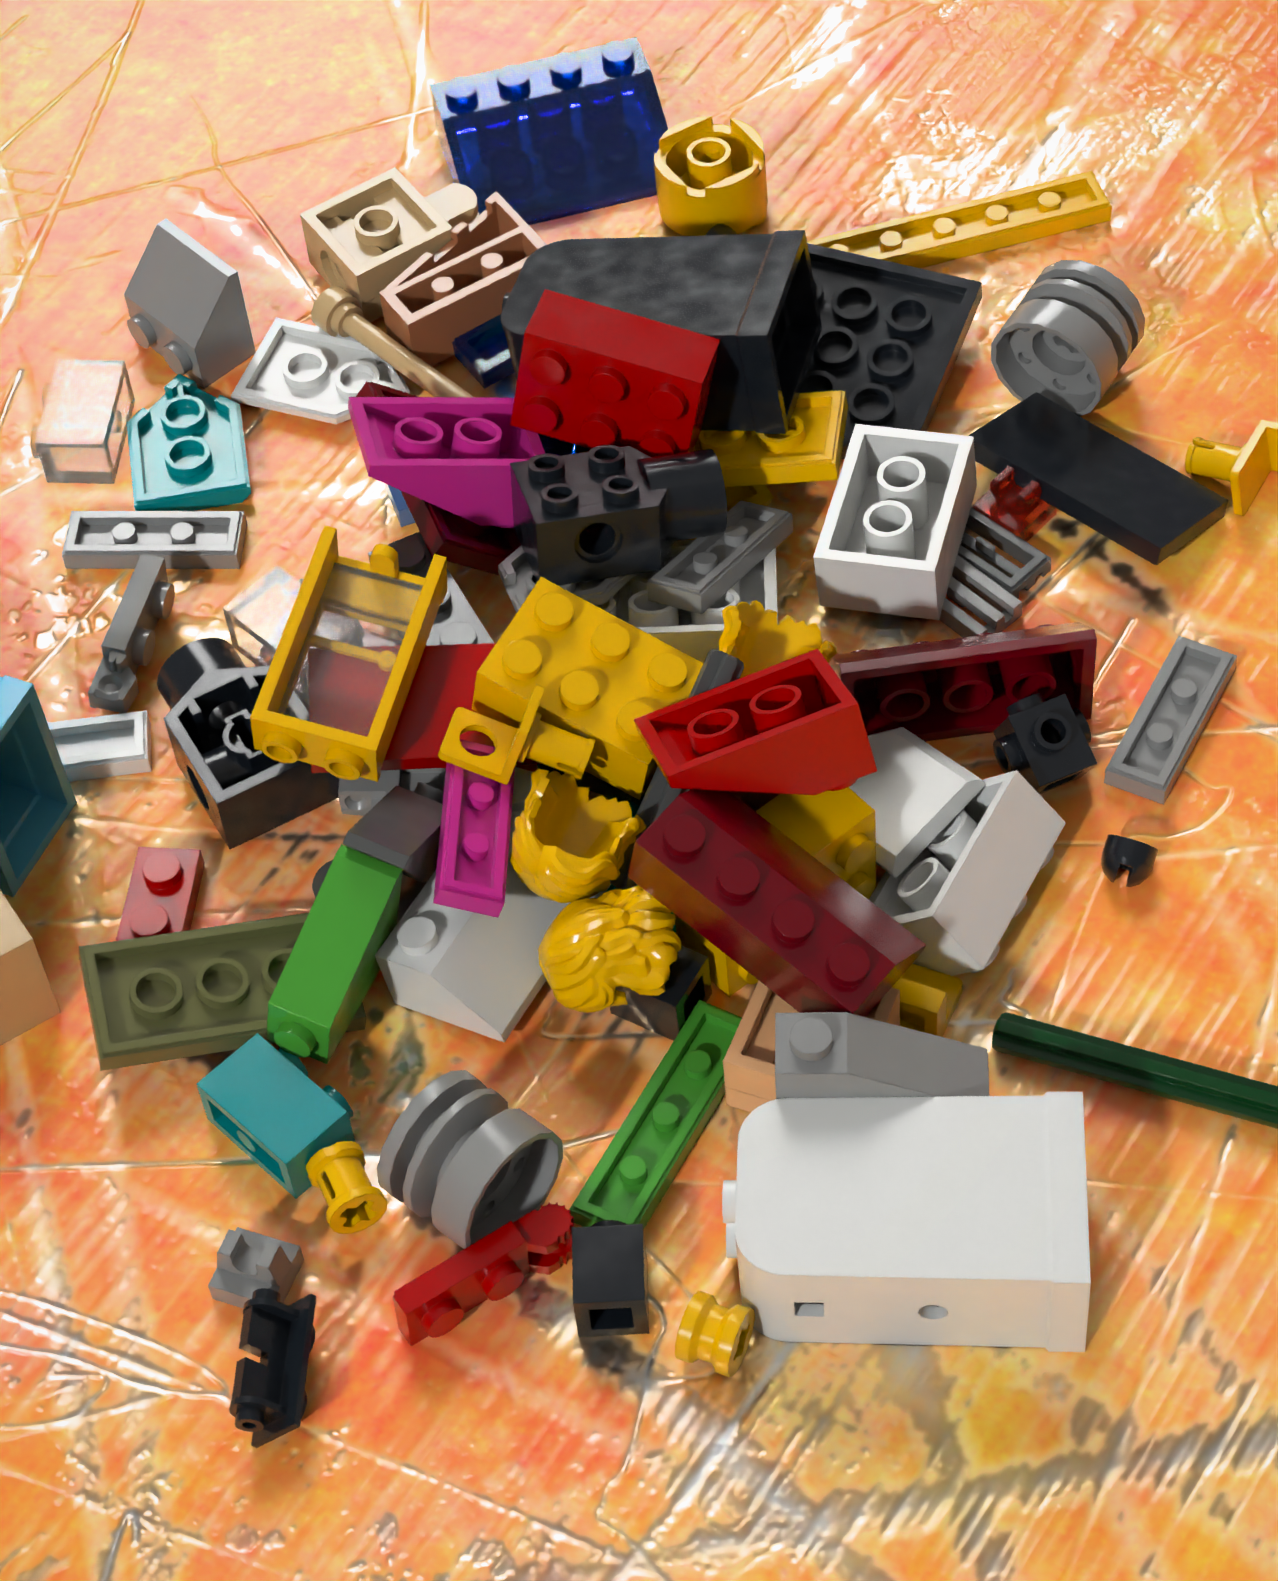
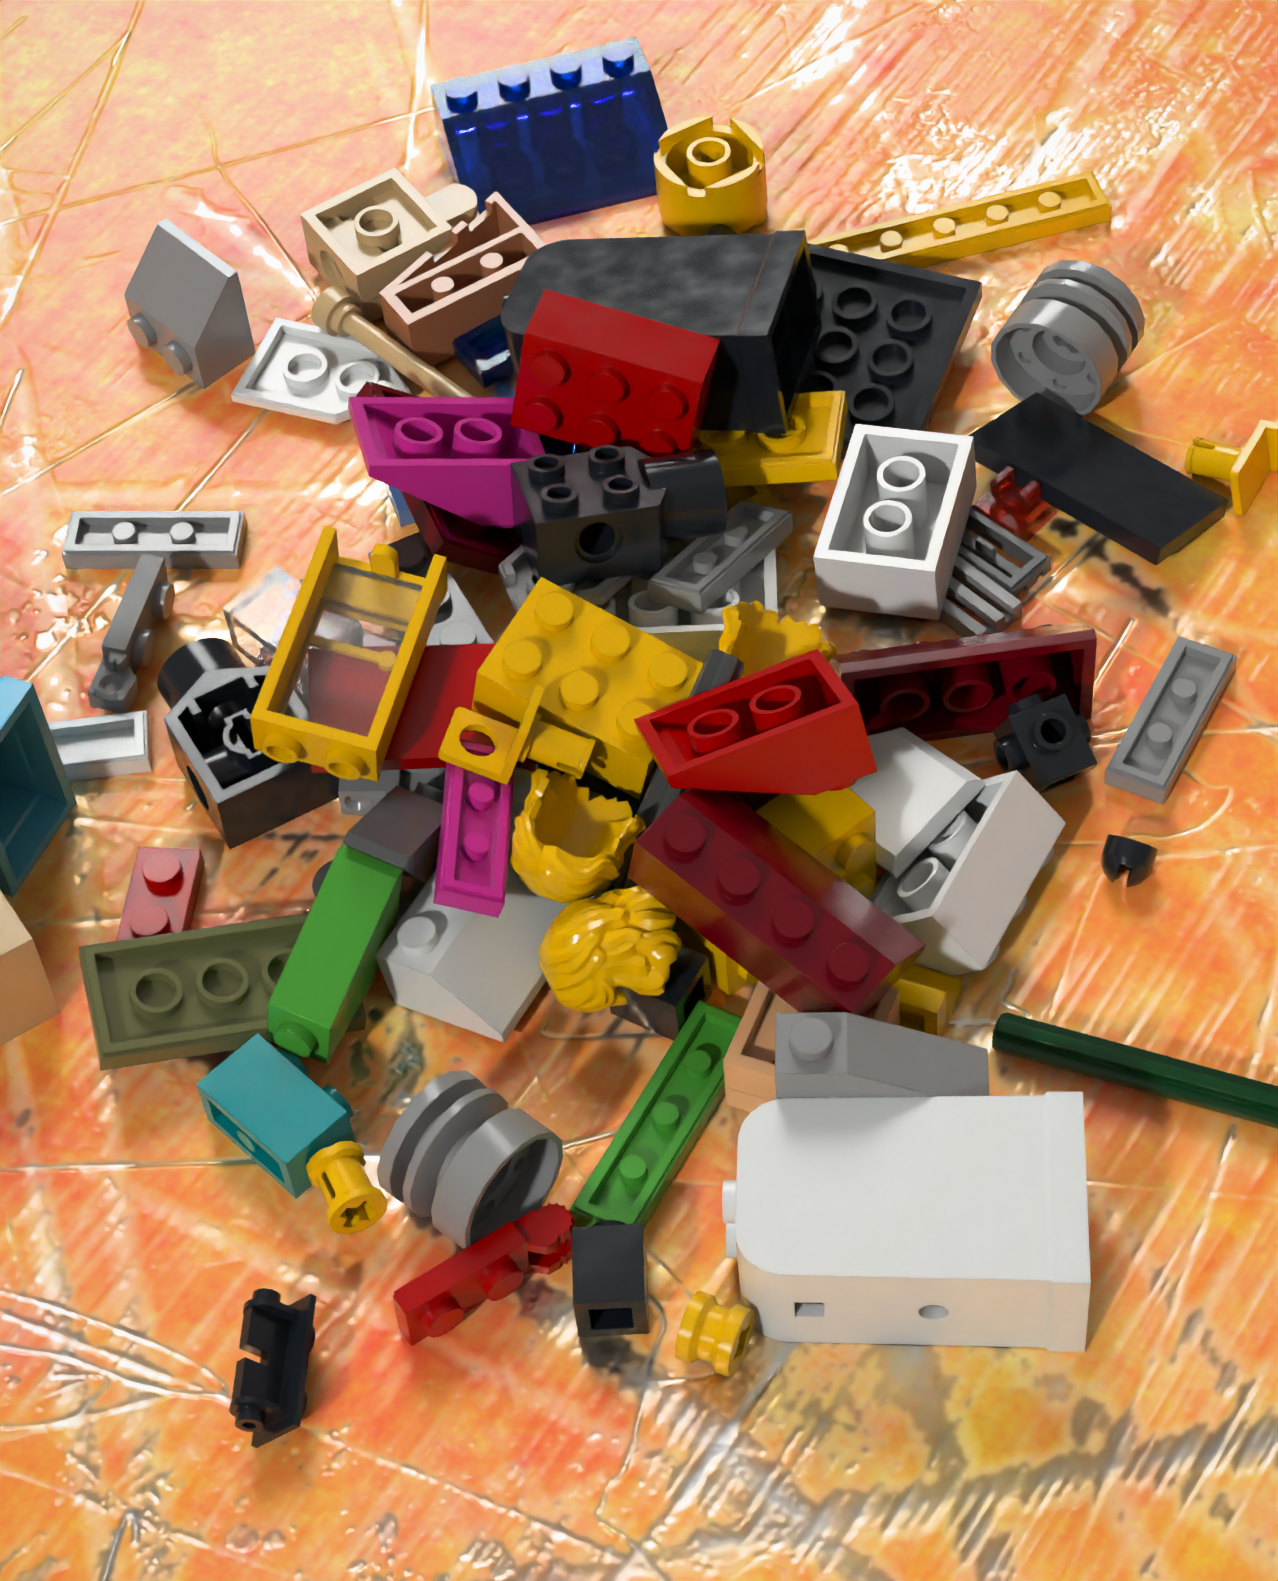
clear brick [30,359,135,484] -> none
tile [126,374,251,511] -> none
light grey tile [208,1227,304,1308] -> none

